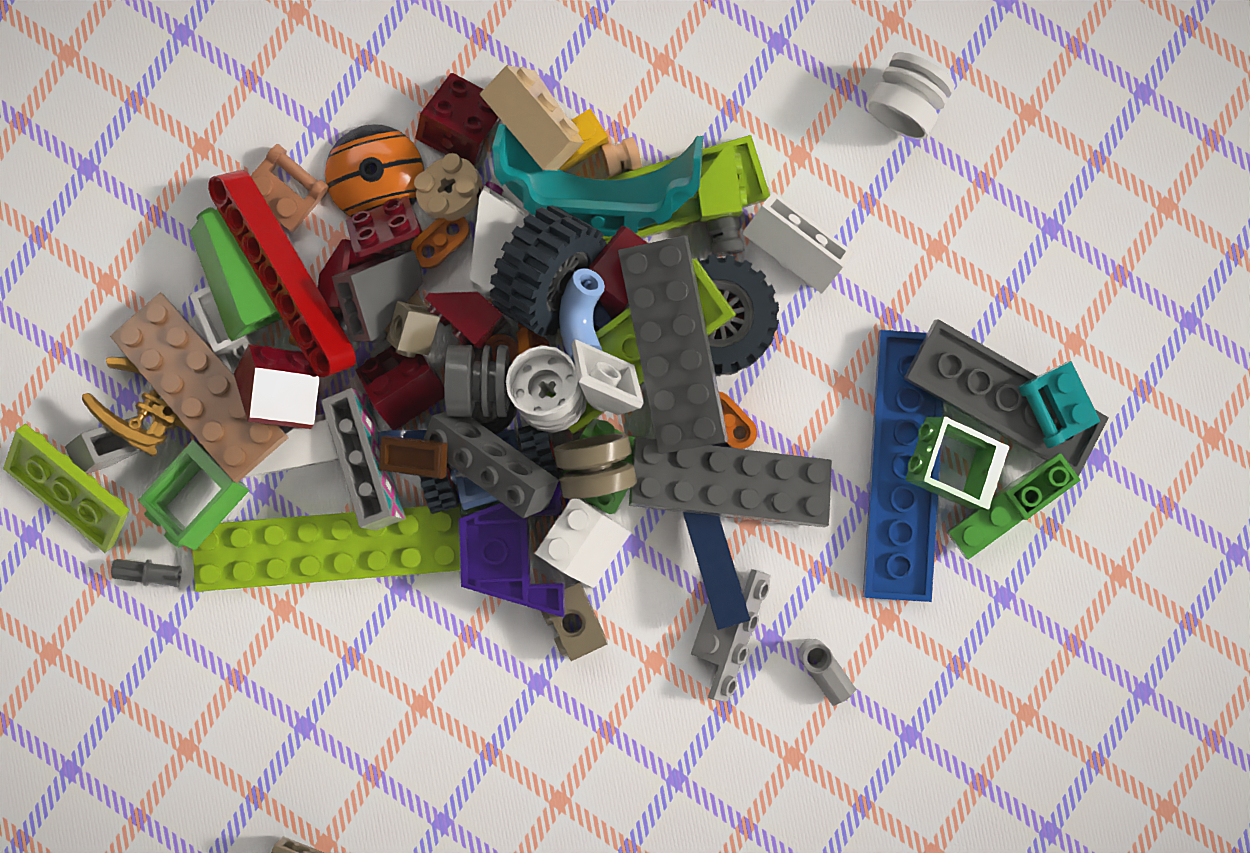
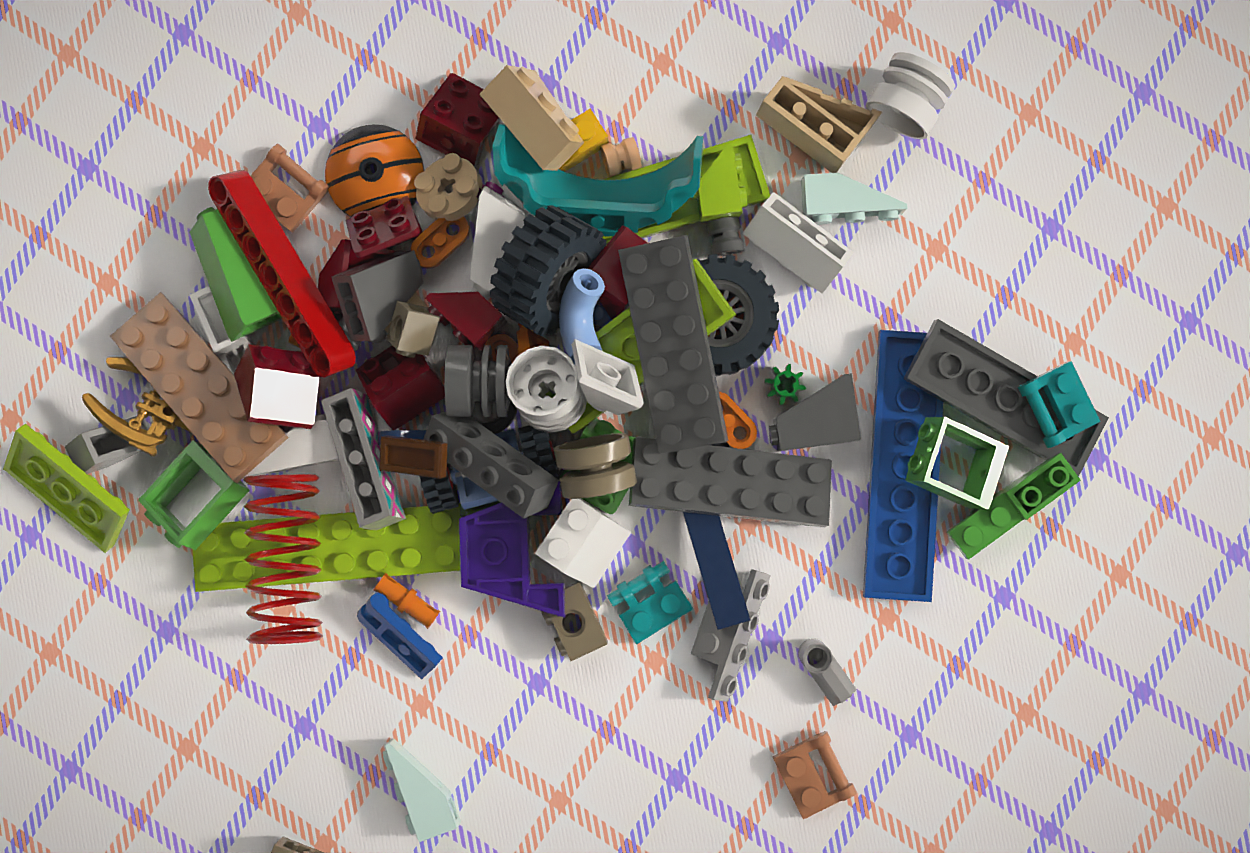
dark grey axle [111,559,182,588] -> none
none -> red piece [243,474,323,644]
none -> blue plate [357,593,443,680]
none -> orange pin [373,573,441,629]
none -> light aqua slope [383,739,461,842]
none -> teal plate [607,560,693,644]
none -> tan wedge [756,76,882,173]
none -> green gear [764,364,806,406]
none -> dark grey slope [769,373,861,452]
none -> nougat plate [772,731,857,820]
none -> light aqua slope [801,173,908,225]

